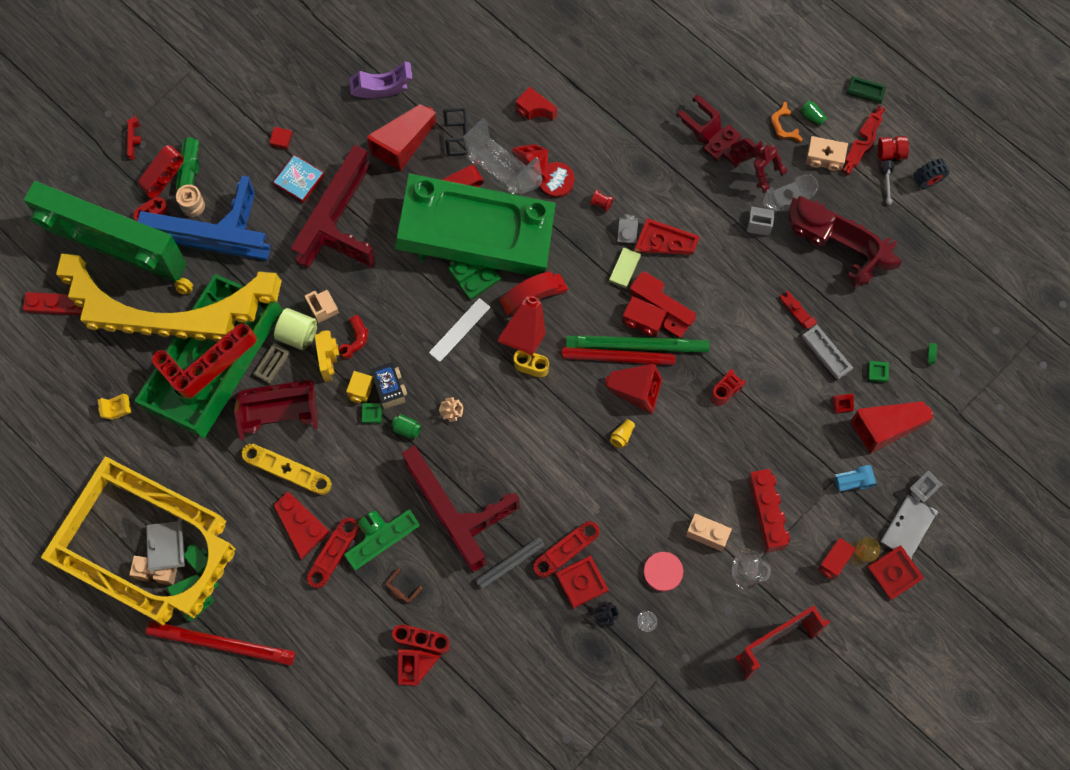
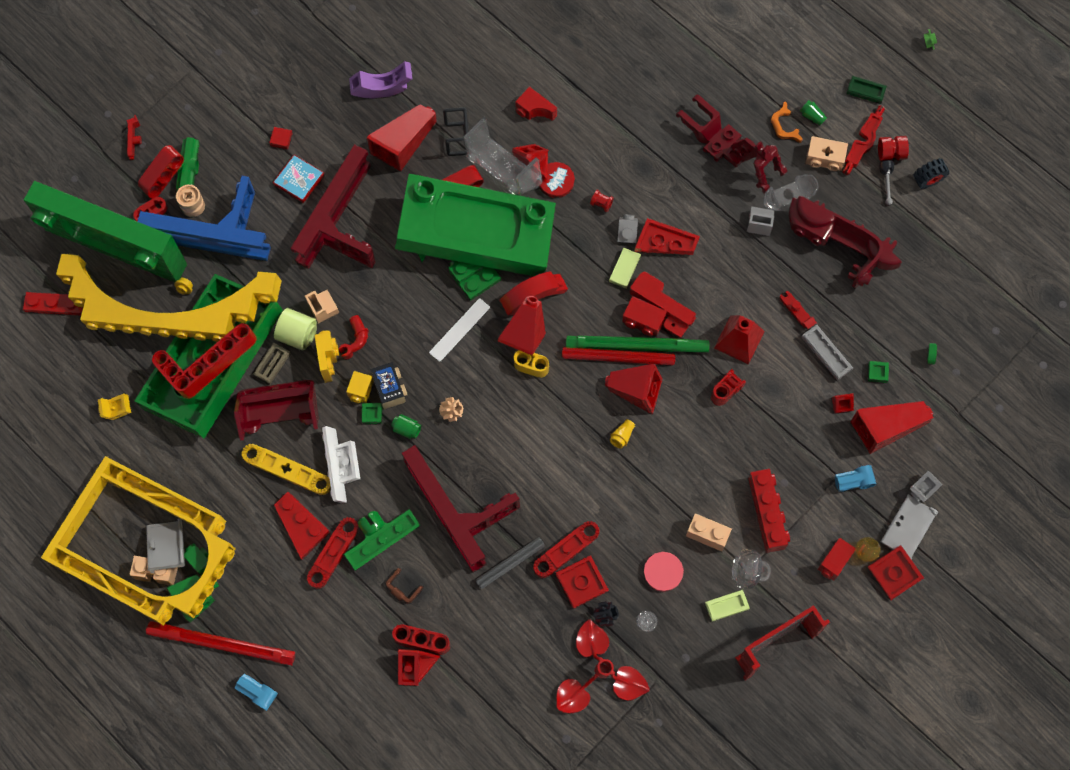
none -> dark azure piece [235,674,278,711]
none -> white bracket [322,426,360,503]
none -> red plant [556,620,650,713]
none -> yellowish green tile [705,590,750,622]
none -> red slope [714,315,765,365]
none -> bright green plate [923,29,937,50]

